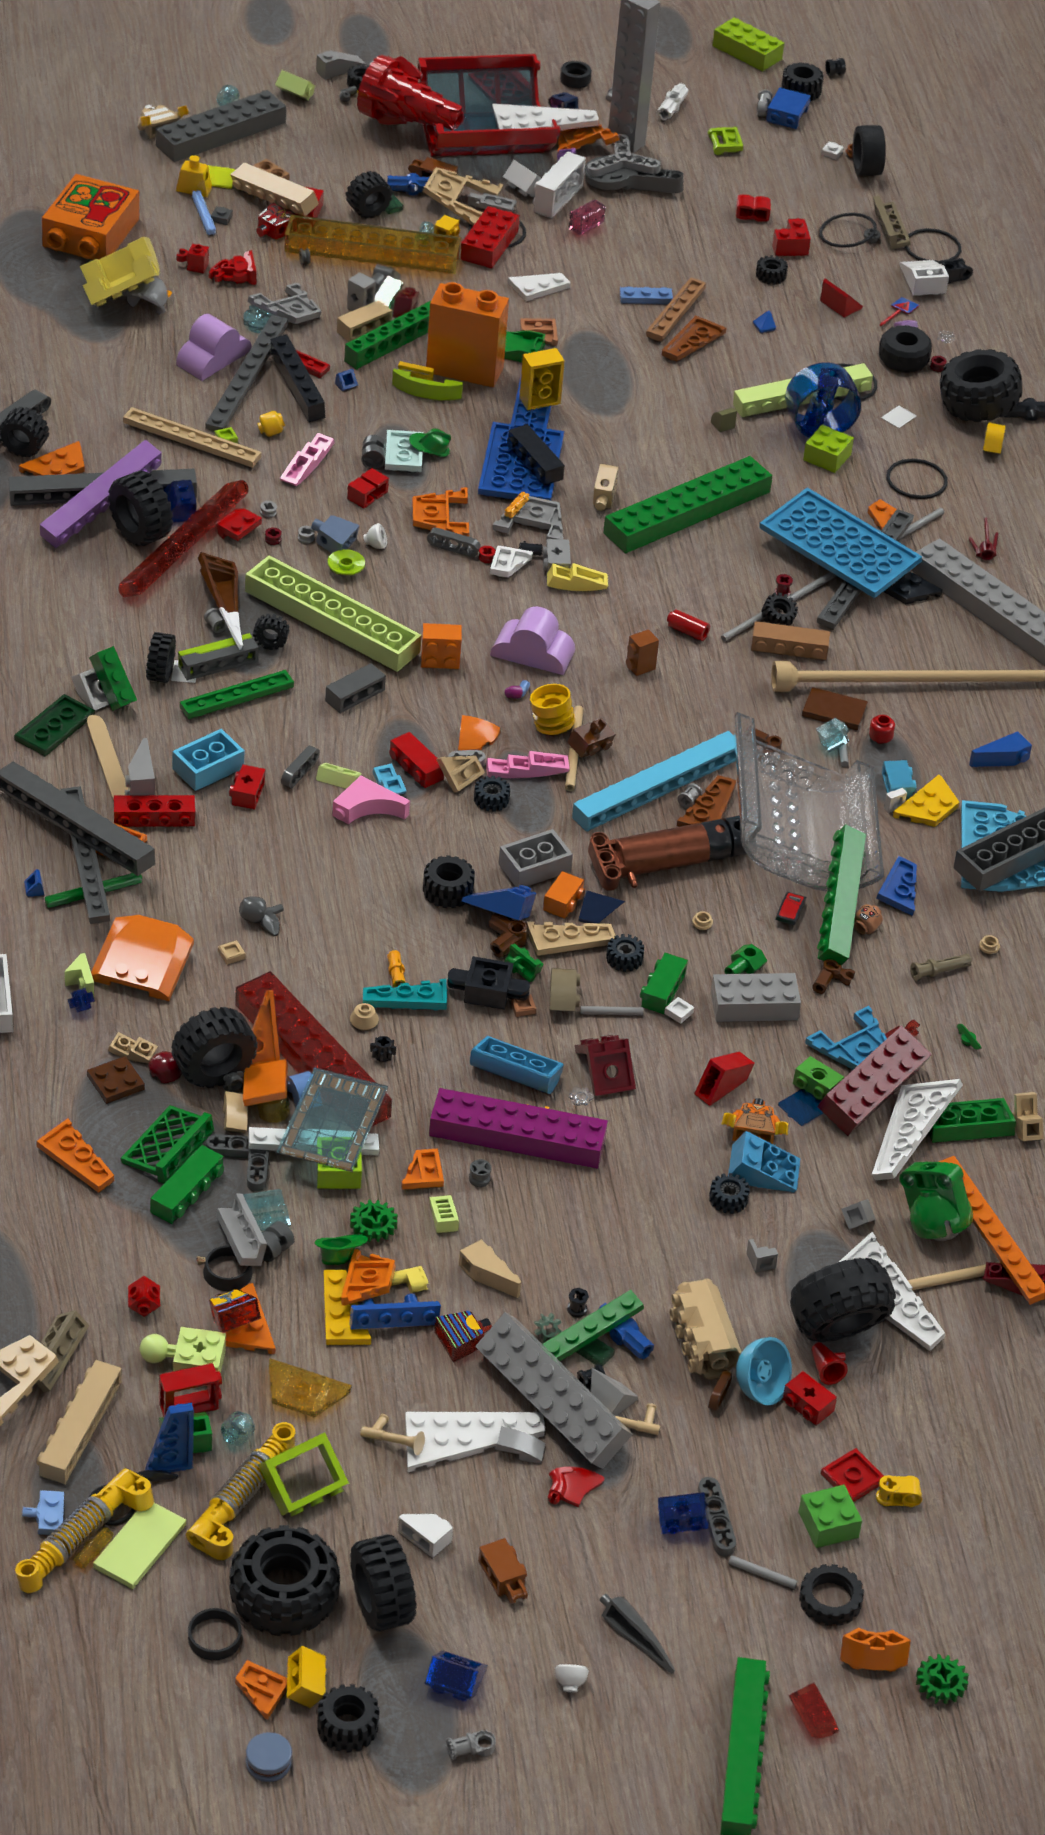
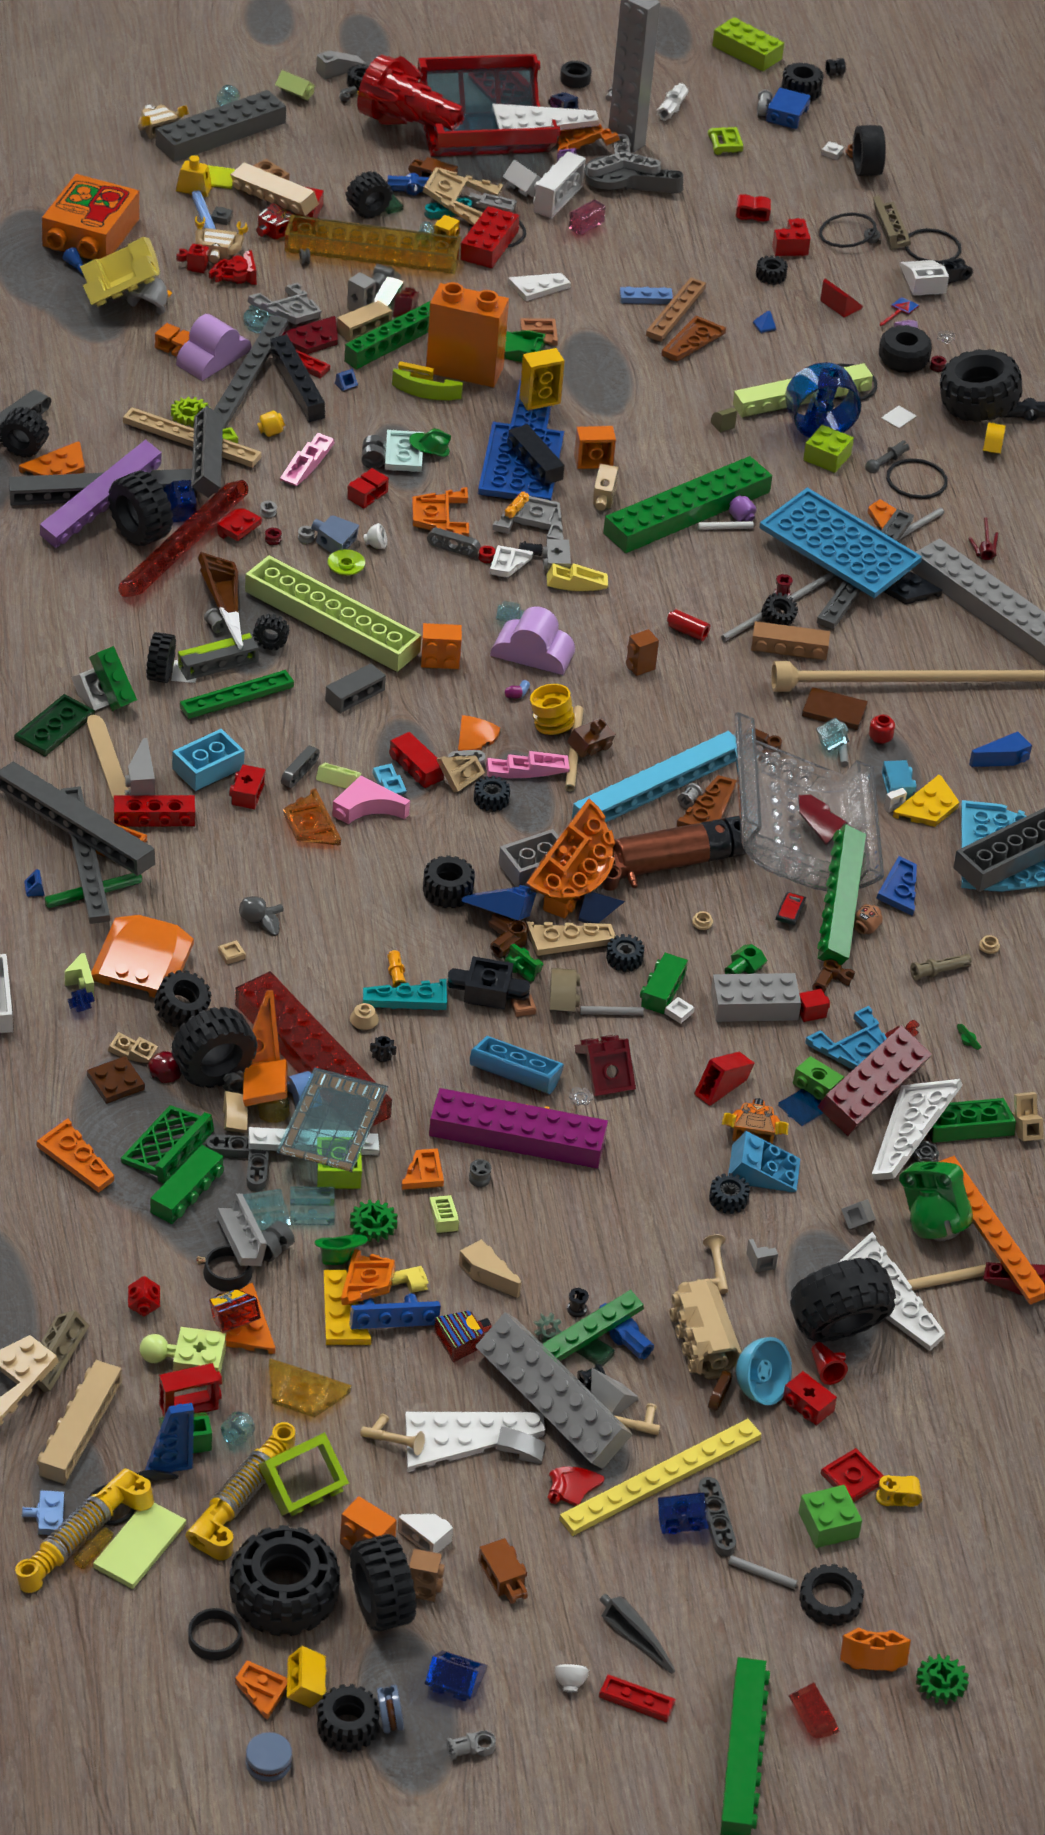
none -> blue cone [63,248,84,276]
none -> black tyre [154,970,212,1027]
none -> orange piece [155,323,190,357]
none -> lime gear [171,396,210,427]
none -> dark grey brick [191,406,223,498]
none -> tan torso [195,216,248,263]
none -> dark red wing [281,316,338,354]
none -> clear orange wing [284,788,341,846]
none -> clear light blue slope [290,1186,335,1225]
none -> orange brick [340,1496,397,1550]
none -> sand blue head [377,1685,404,1733]
none -> medium nougat brick [409,1549,445,1602]
none -> teal beam [424,198,472,219]
none -> clear light blue head [496,601,525,625]
none -> orange brick [526,798,615,899]
none -> light yellow plate [559,1419,762,1536]
none -> orange brick [574,426,616,469]
none -> red tile [599,1674,676,1722]
none -> tan piece [697,1234,728,1294]
none -> white bar [698,521,754,530]
none -> medium lavender head [729,496,757,522]
none -> dark red panel [798,794,848,845]
none -> red brick [799,989,830,1022]
none -> dark grey pin [865,440,910,473]
none -> dark grey plate [912,1141,939,1162]

